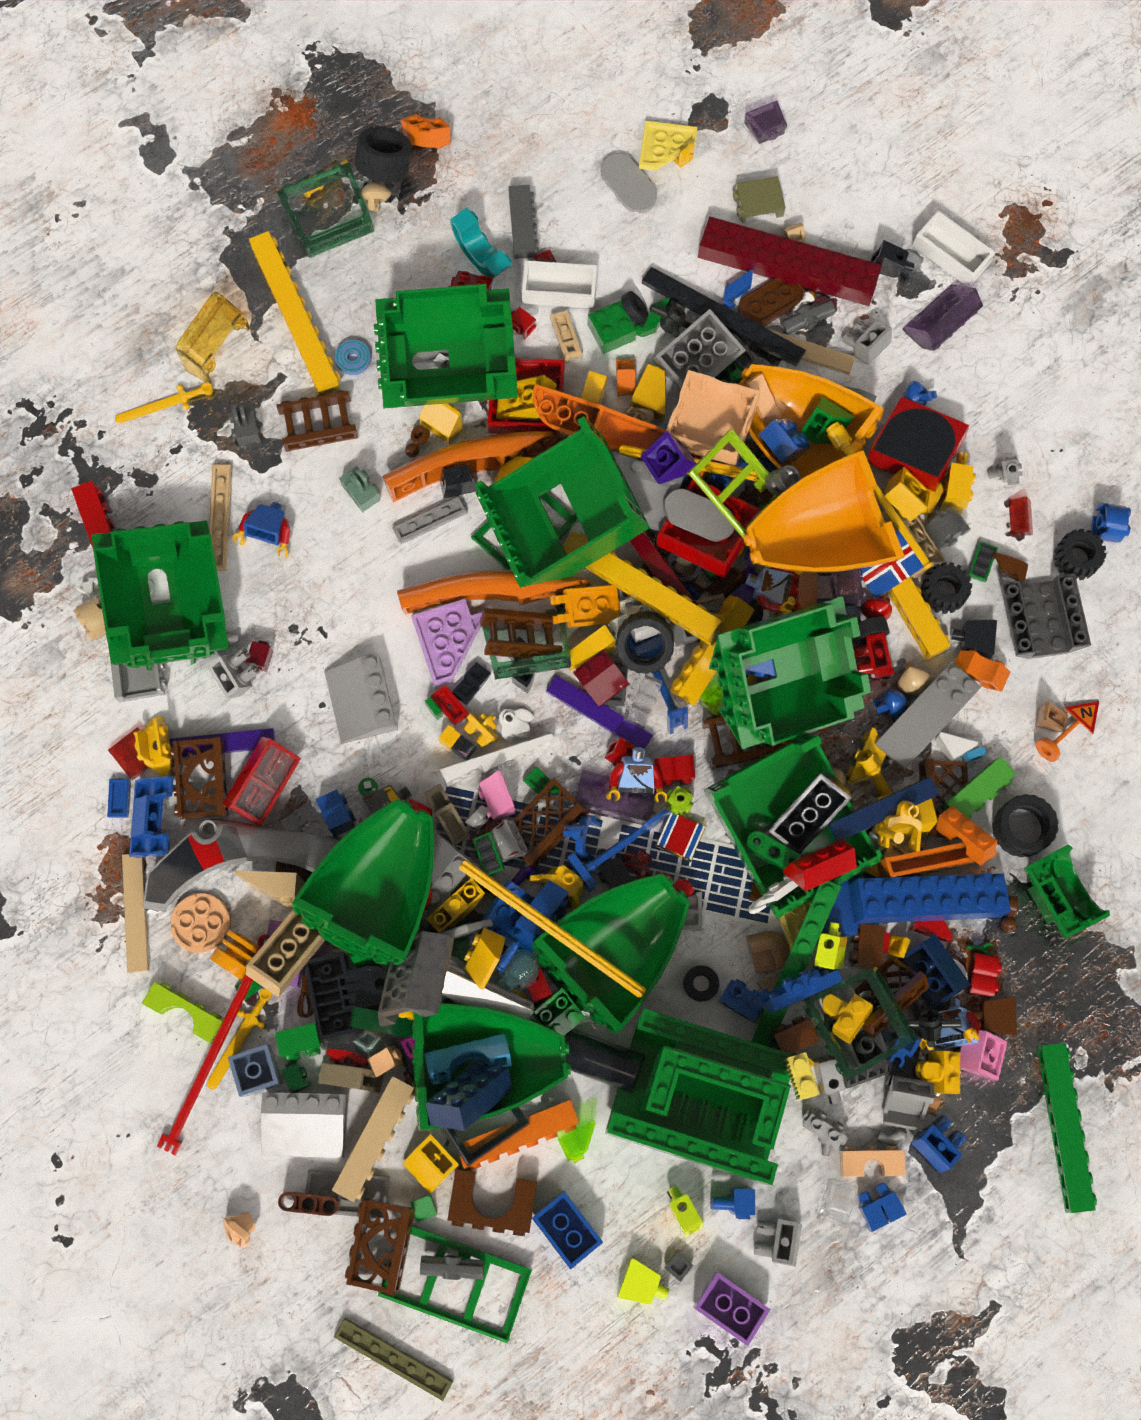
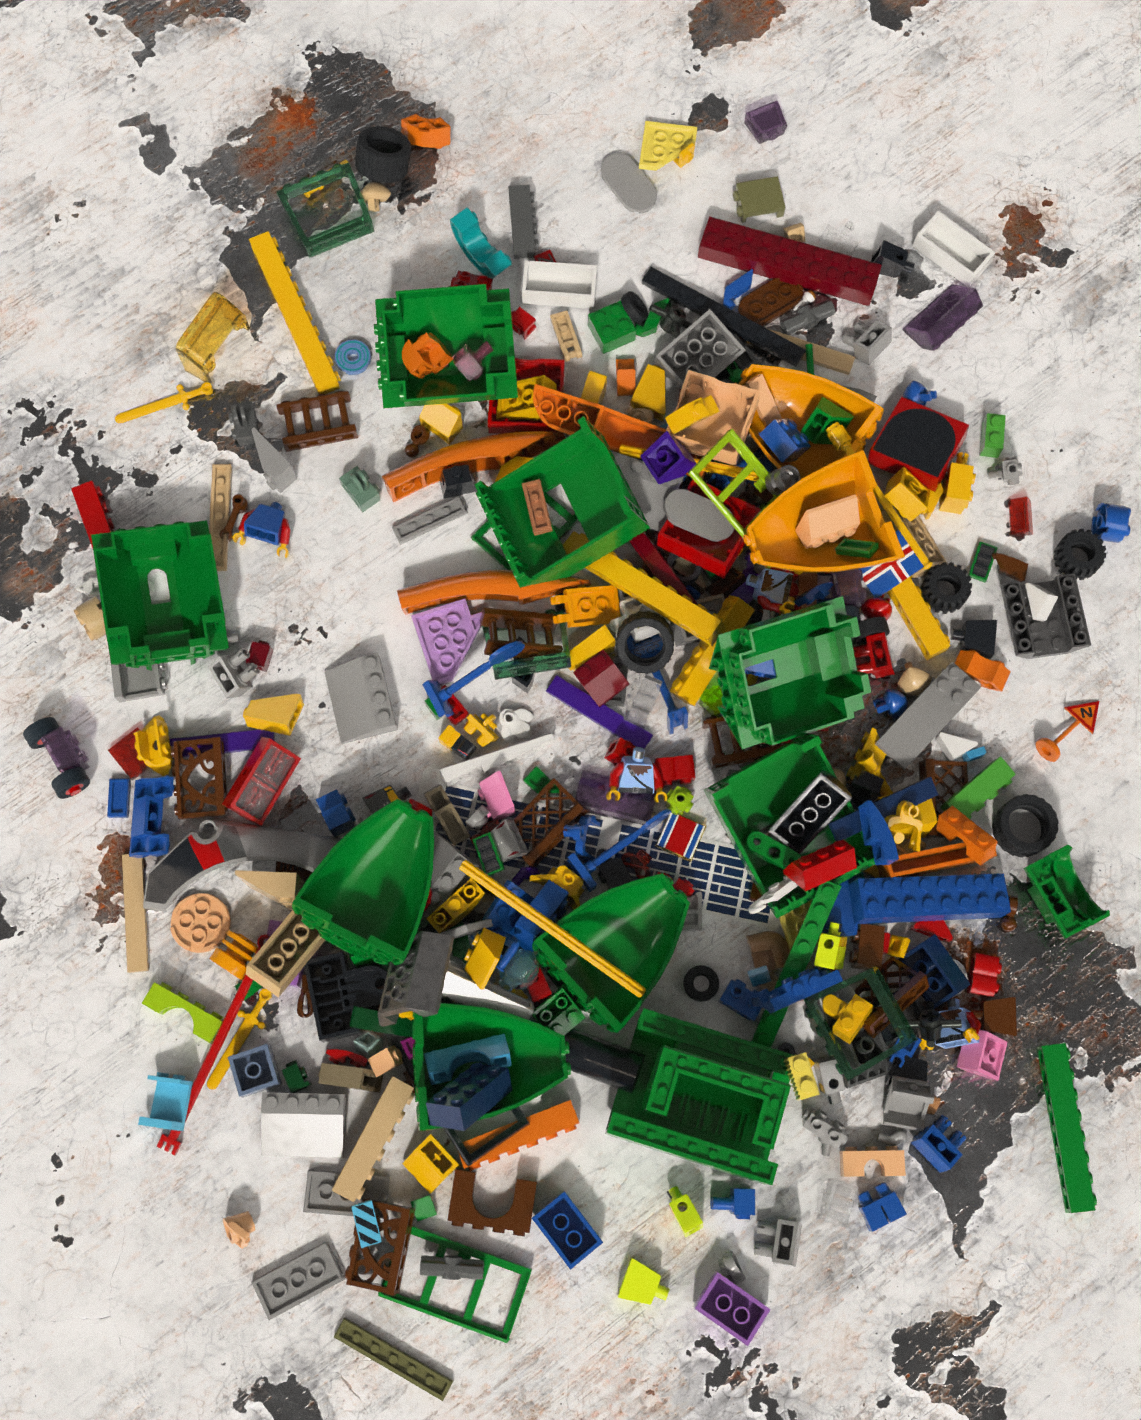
green brick [275,1023,325,1062] -> none
copper beam [278,1192,340,1216] -> none
green tile [358,778,378,797] -> none
black slope [452,662,491,705] -> none
clear neon green slope [557,1120,596,1163] -> none
dark grey plate [664,1251,694,1282] -> none
reddish brown brick [769,1015,820,1054] -> none
yellow brick [915,1051,960,1094] -> none
dark grey brick [925,507,971,550] -> none
green hand [966,943,996,956] -> none
medium nougat slope [1035,702,1068,733] -> none
none -> brick [23,717,90,799]
none -> medium azure panel [138,1072,193,1131]
none -> reddish brown brick [219,494,249,542]
none -> yellow slope [243,694,304,736]
none -> light grey slope [251,428,297,493]
none -> light grey tile [251,1241,345,1320]
none -> medium azure tile [351,1200,382,1248]
none -> orange brick [402,332,454,379]
none -> blue piece [422,641,525,717]
none -> clear pink brick [453,341,494,382]
none -> nougat tile [522,479,553,536]
none -> yellow arch [665,395,720,435]
none -> light grey piece [718,1251,746,1284]
none -> dark azure tile [747,965,772,987]
none -> blue slope [794,582,834,607]
none -> light nougat slope [795,495,860,549]
none -> green piece [805,344,815,375]
none -> green tile [835,538,879,558]
none -> black brick [848,770,884,810]
none -> blue slope [858,801,899,865]
none -> bright green brick [979,413,1006,458]
none -> white slope [1025,583,1058,622]

